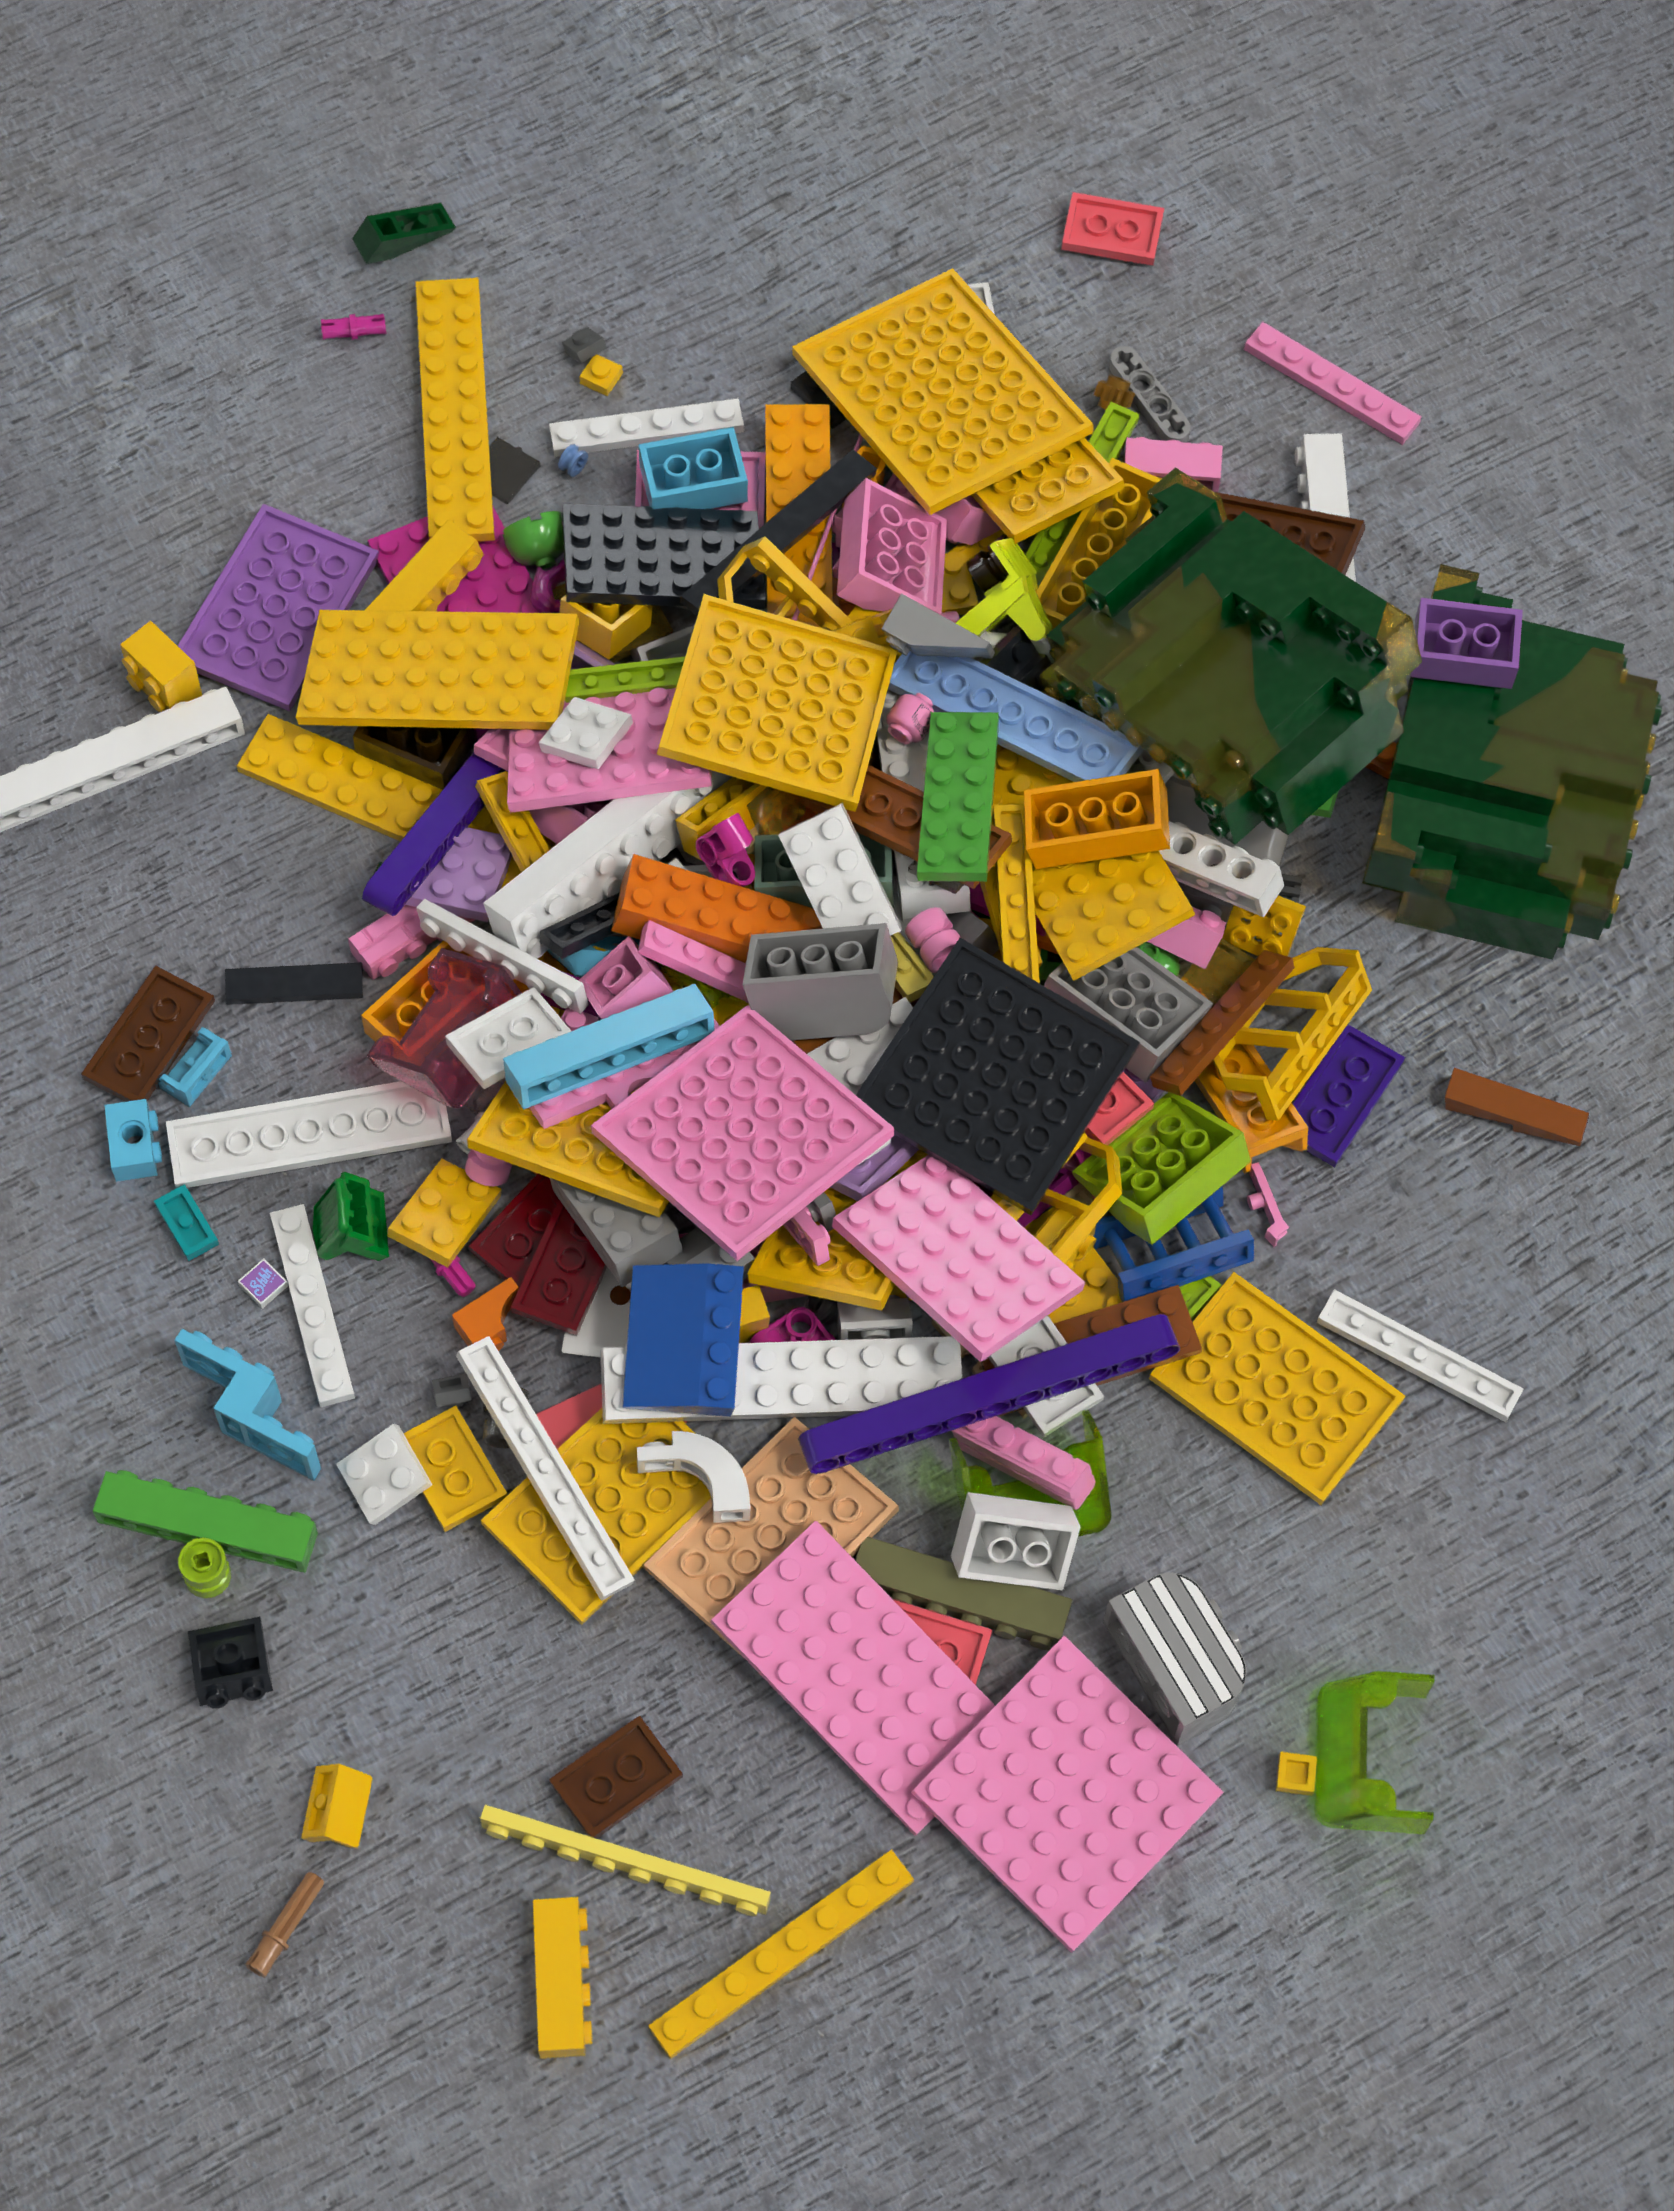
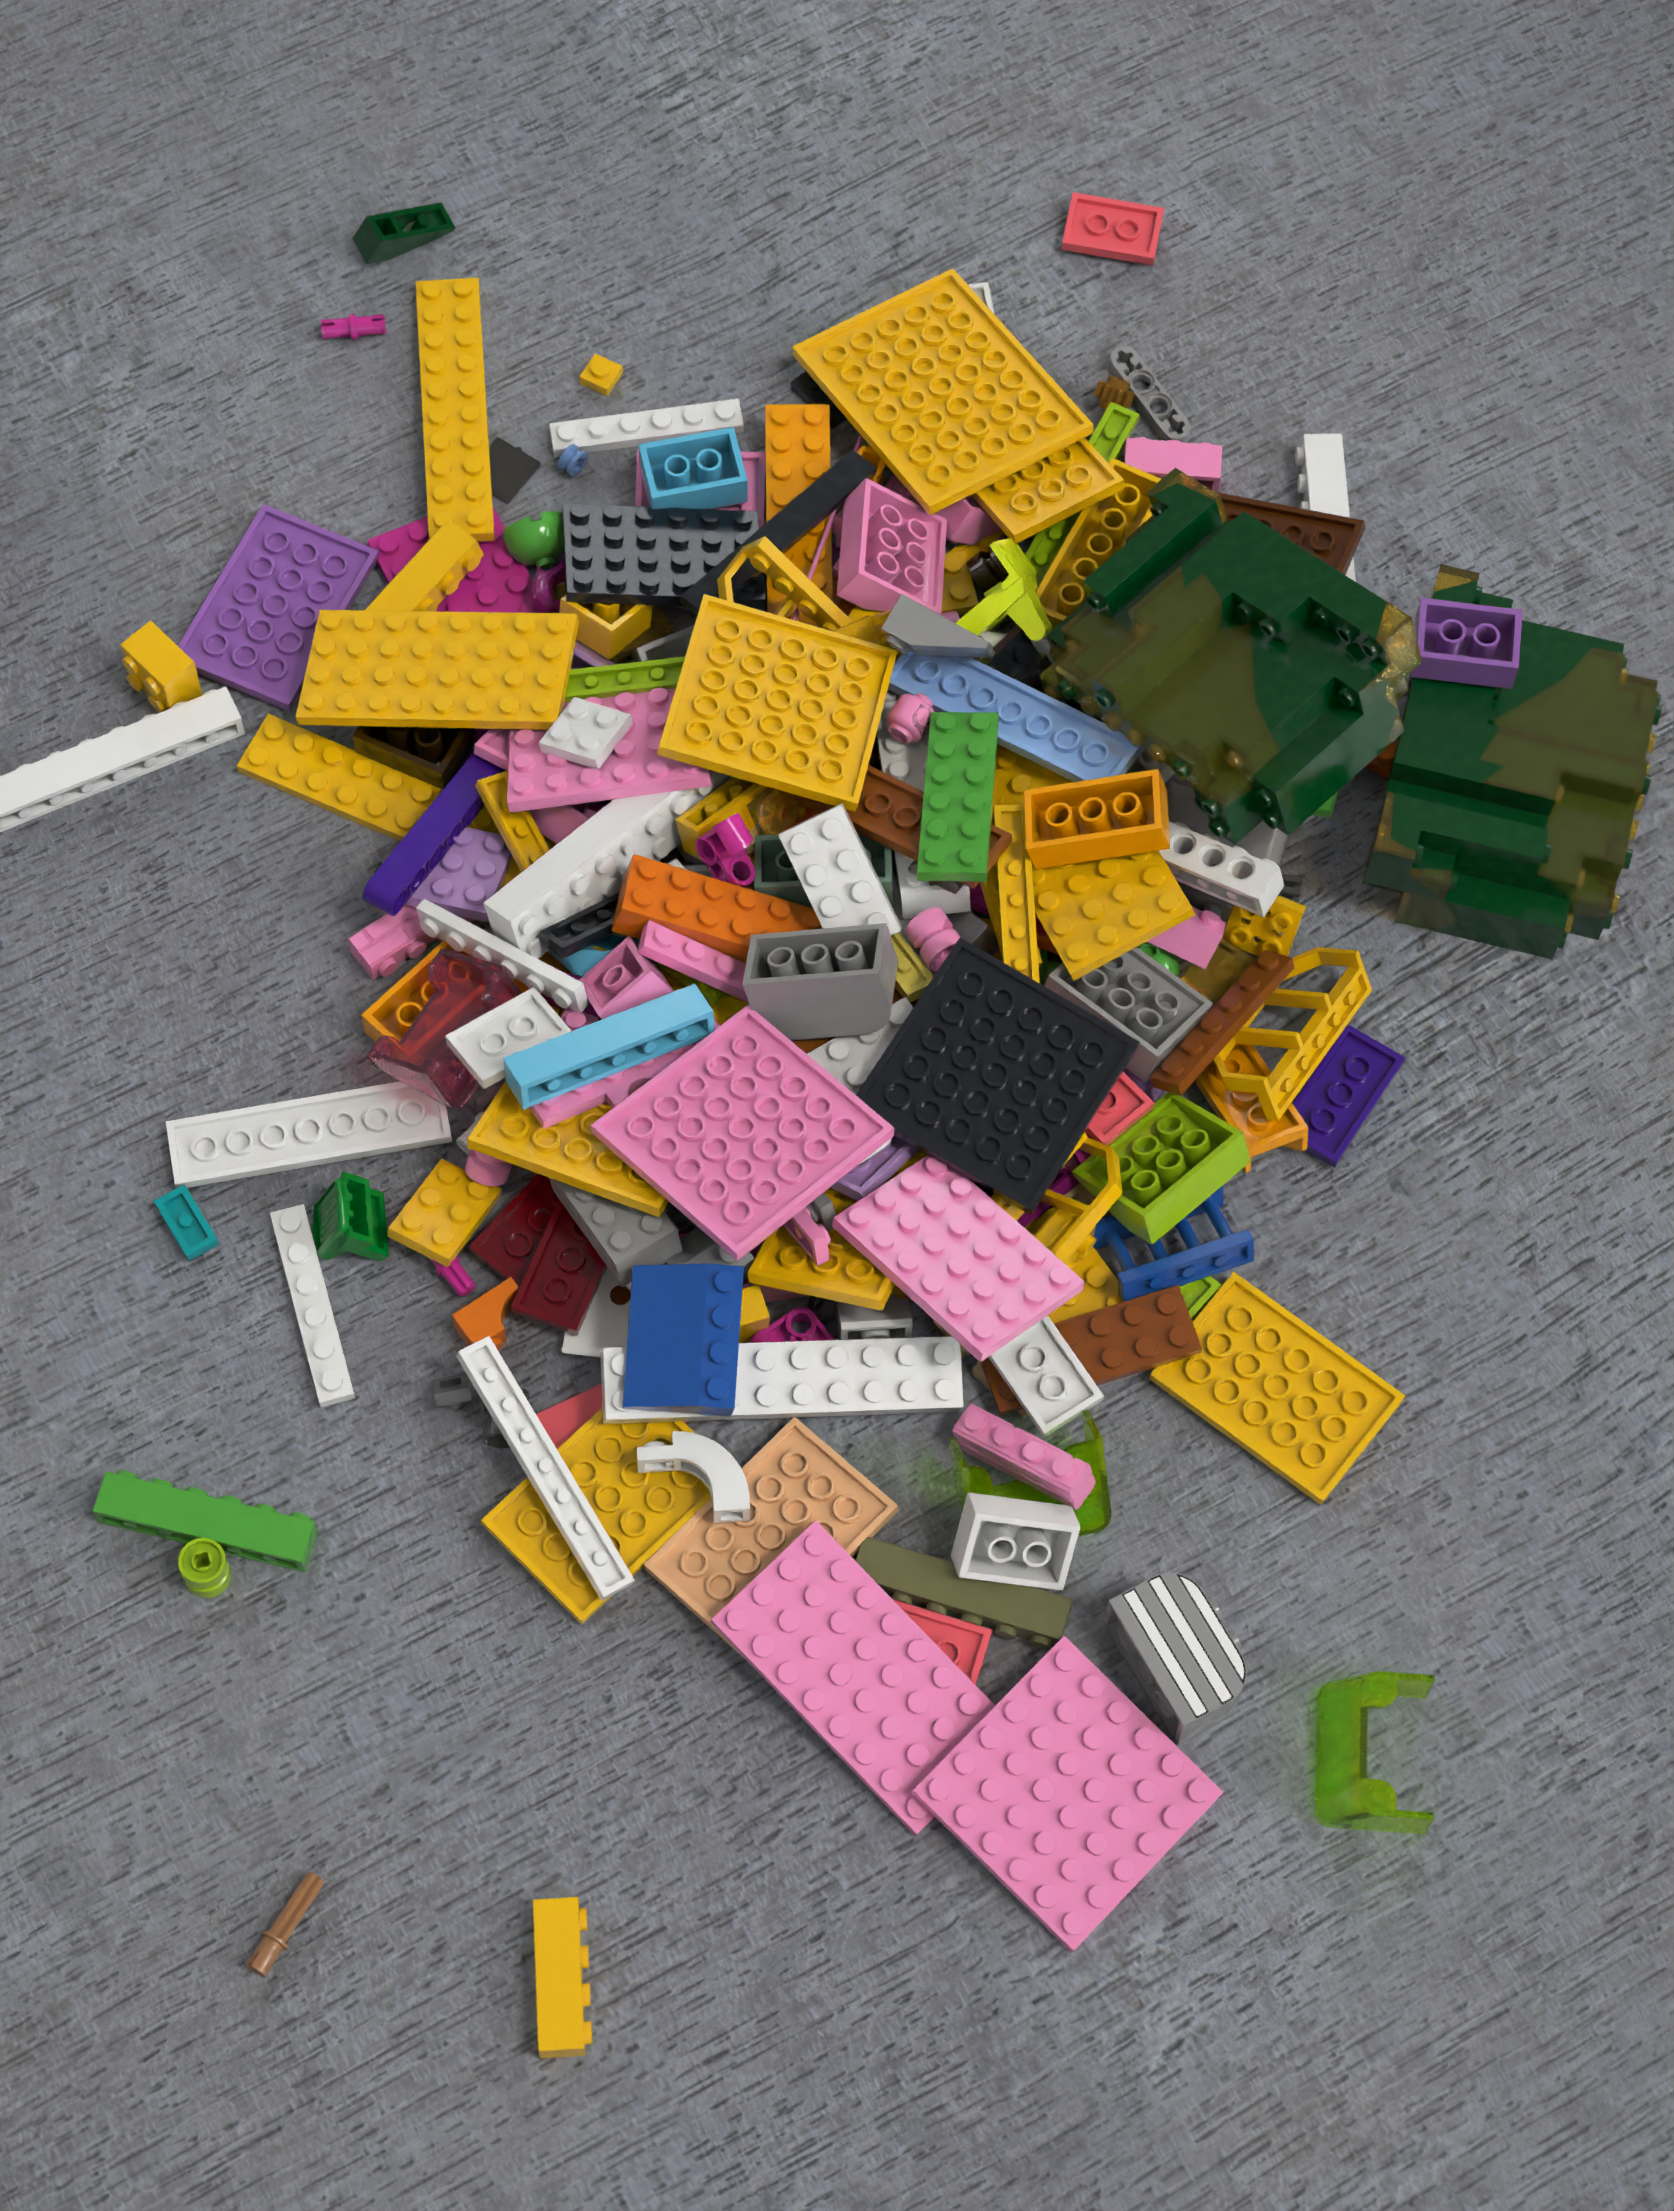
reddish brown plate [81,965,215,1102] -> none
medium azure brick [104,1099,162,1182] -> none
medium azure hinge [158,1027,232,1107] -> none
medium azure bracket [174,1329,321,1481] -> none
black plate [188,1617,273,1709] -> none
black tile [225,962,363,1005] -> none
tile [237,1258,288,1309] -> none
yellow panel [301,1763,372,1848] -> none
white plate [336,1424,432,1525] -> none
yellow plate [404,1405,508,1532] -> none
light yellow plate [480,1805,770,1916] -> none
reddish brown plate [549,1715,683,1839] -> none
dark grey plate [562,327,607,363] -> none
yellow plate [648,1849,914,2059] -> none
dark purple beam [798,1314,1181,1474] -> none
bright pink plate [1244,322,1421,445] -> none
bright pink piece [1247,1162,1289,1247] -> none
yellow plate [1276,1752,1317,1796] -> none
white plate [1317,1289,1523,1422] -> none
dark orange slope [1445,1068,1589,1146] -> none

